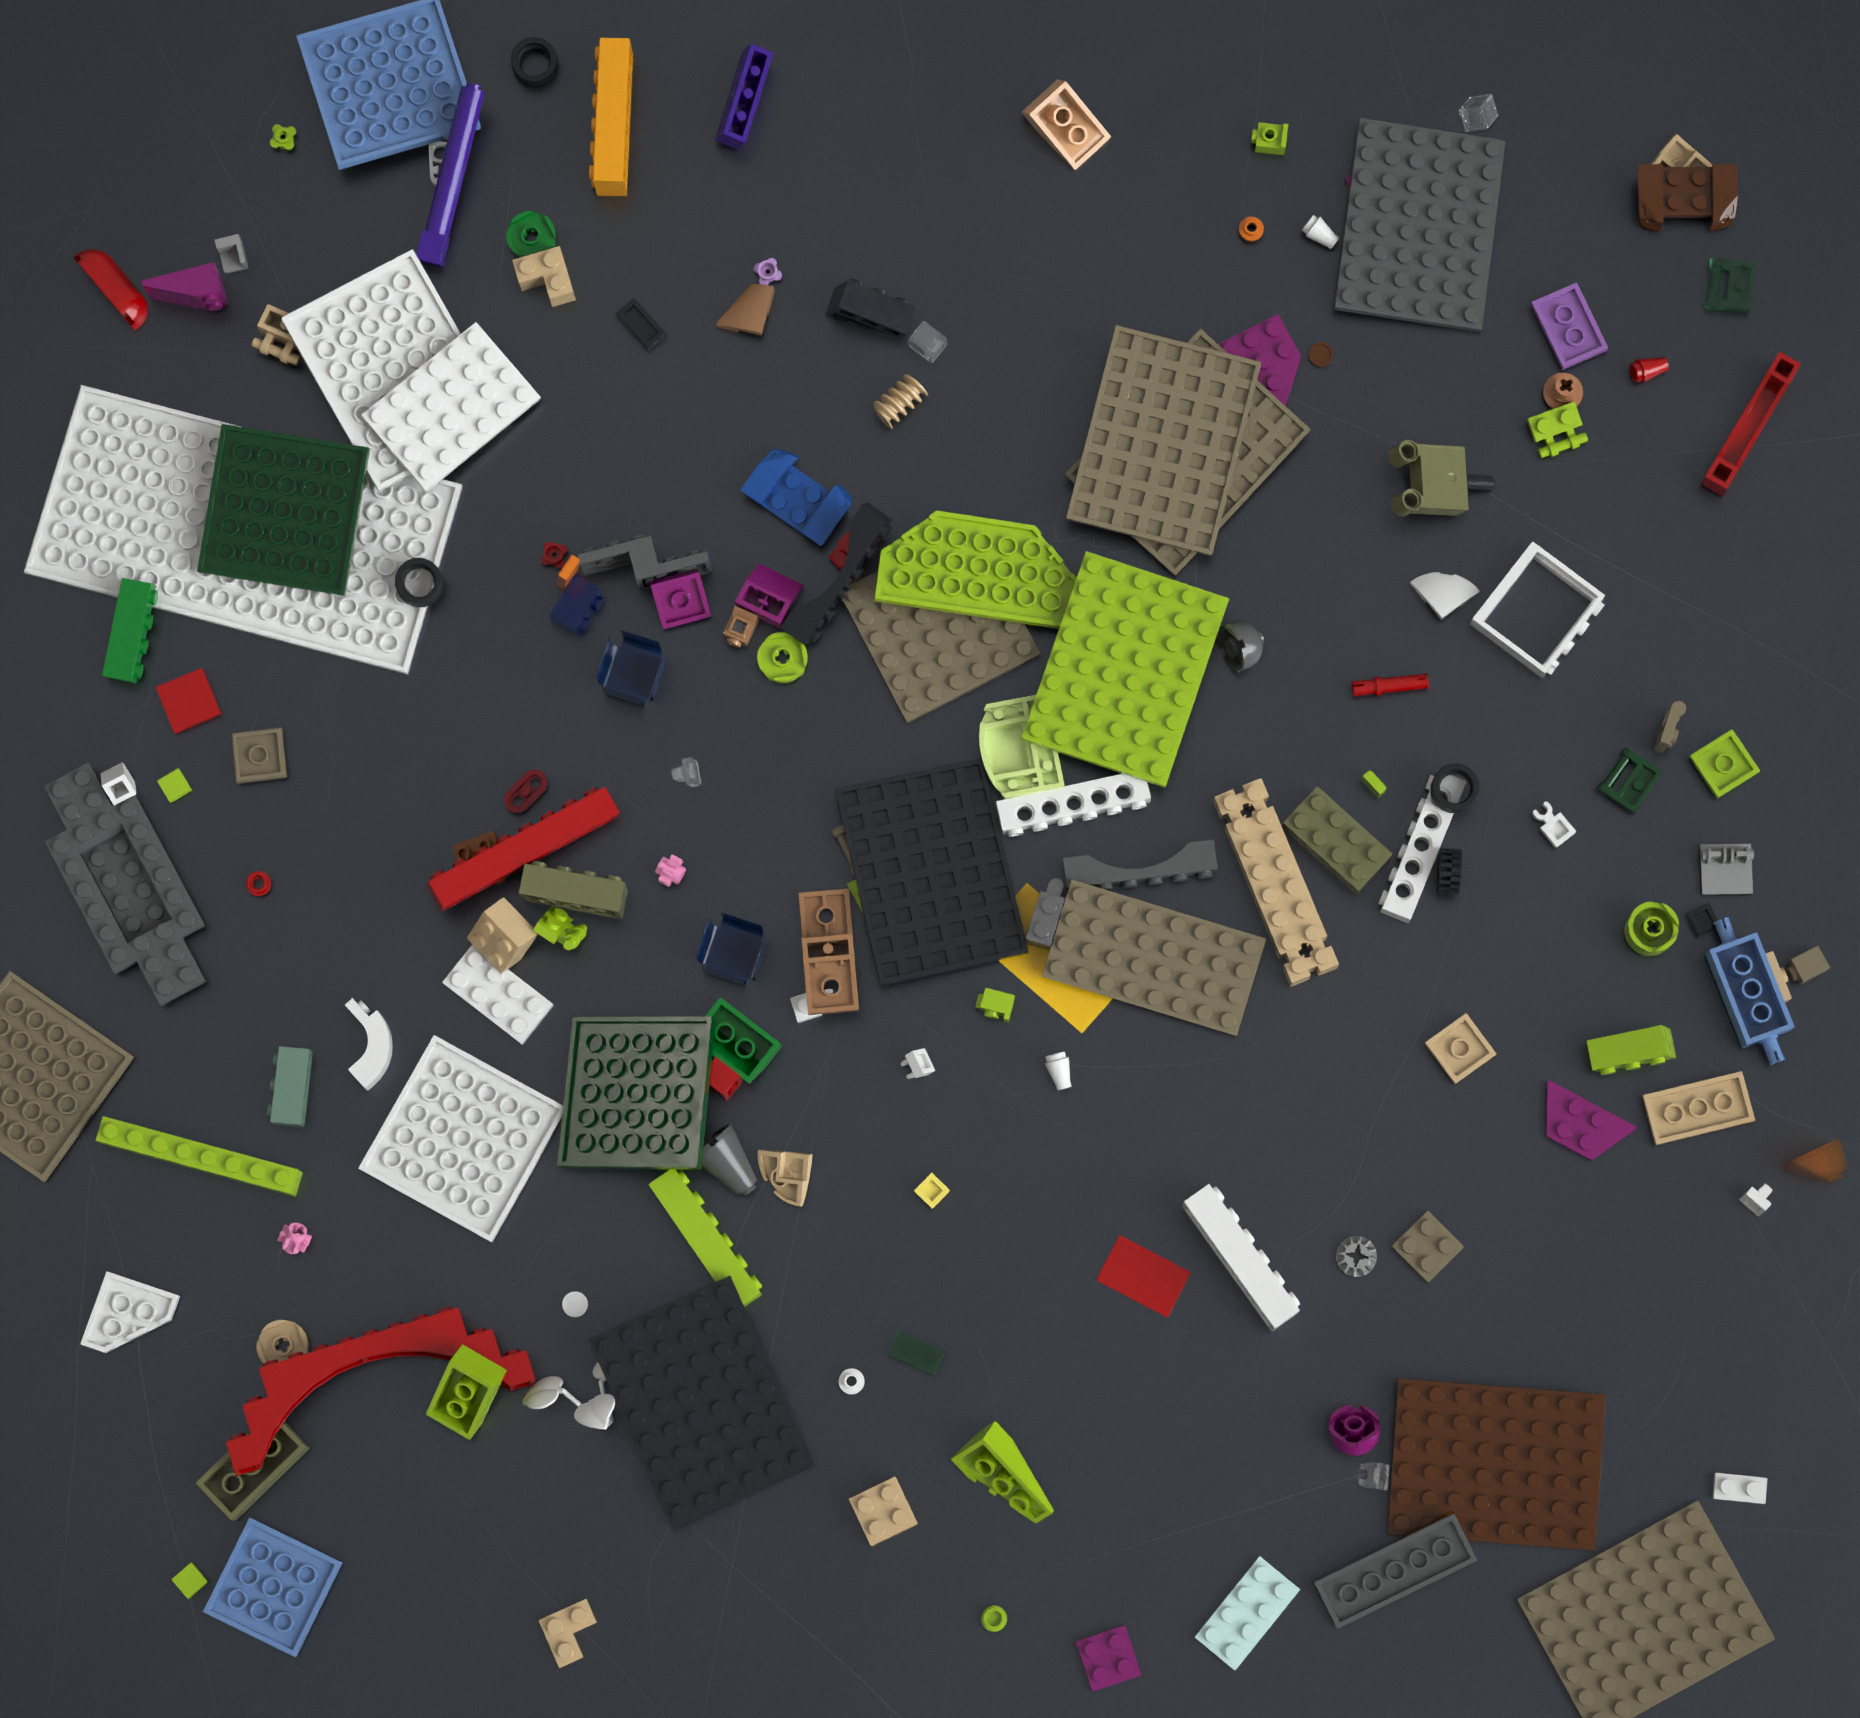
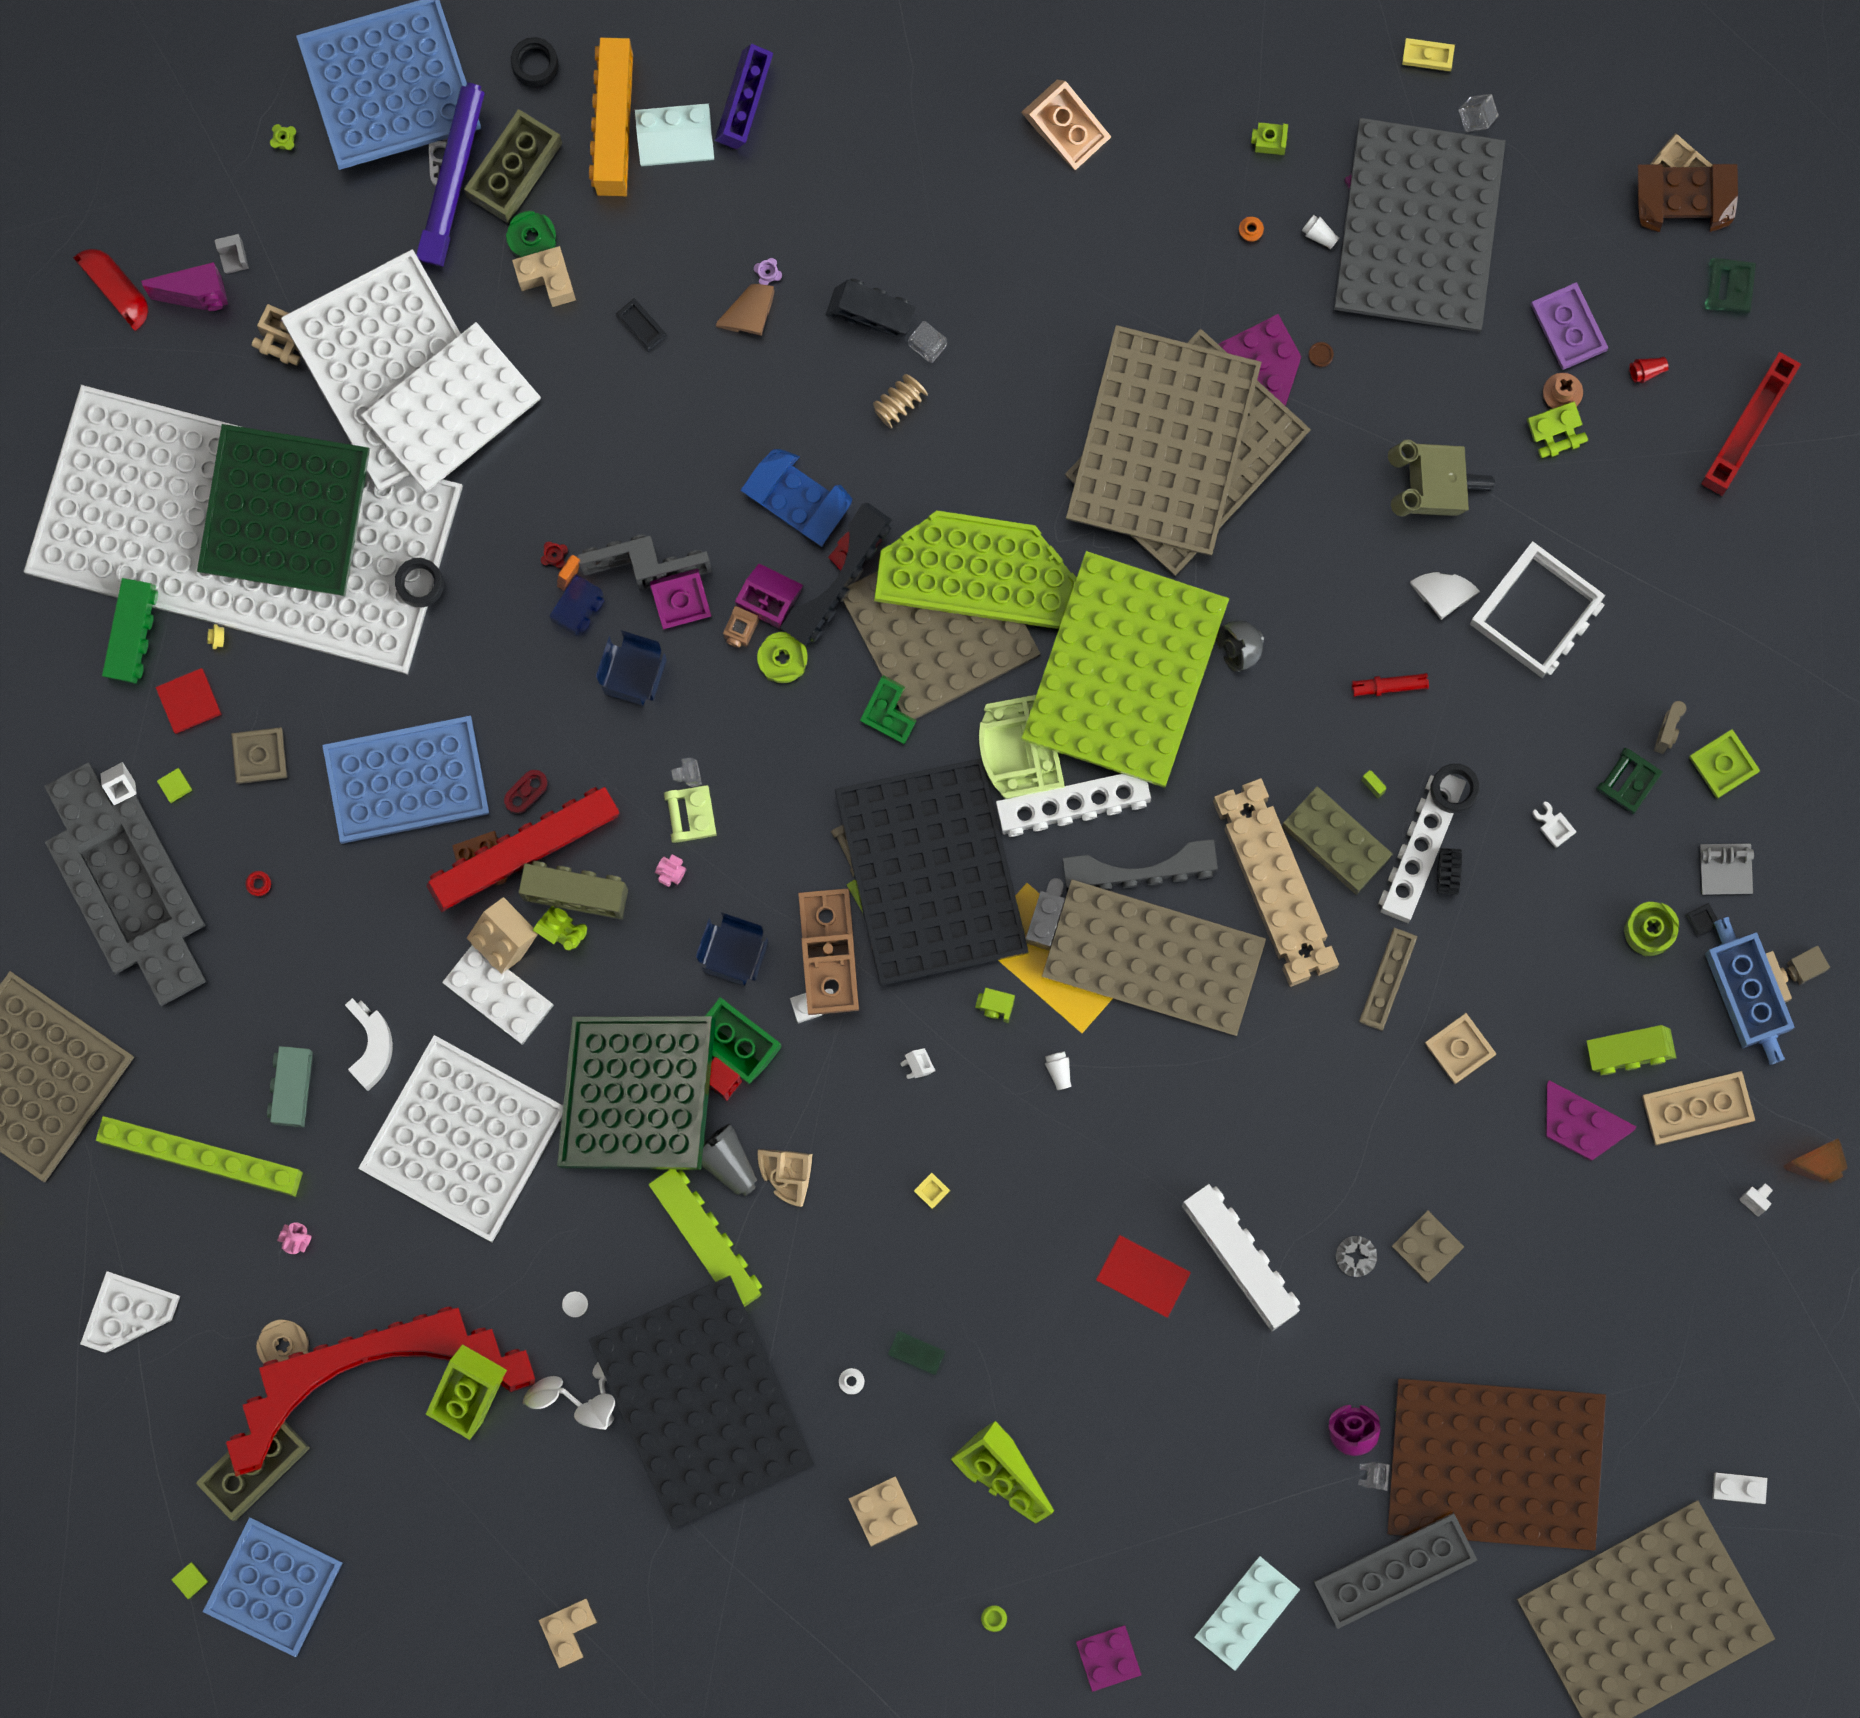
none -> light yellow plate [207,624,224,649]
none -> medium blue plate [322,716,490,844]
none -> olive brick [464,109,562,223]
none -> light aqua slope [635,103,714,166]
none -> yellowish green plate [664,785,717,843]
none -> green plate [860,675,917,744]
none -> dark tan tile [1358,928,1418,1031]
none -> light yellow plate [1402,38,1455,71]

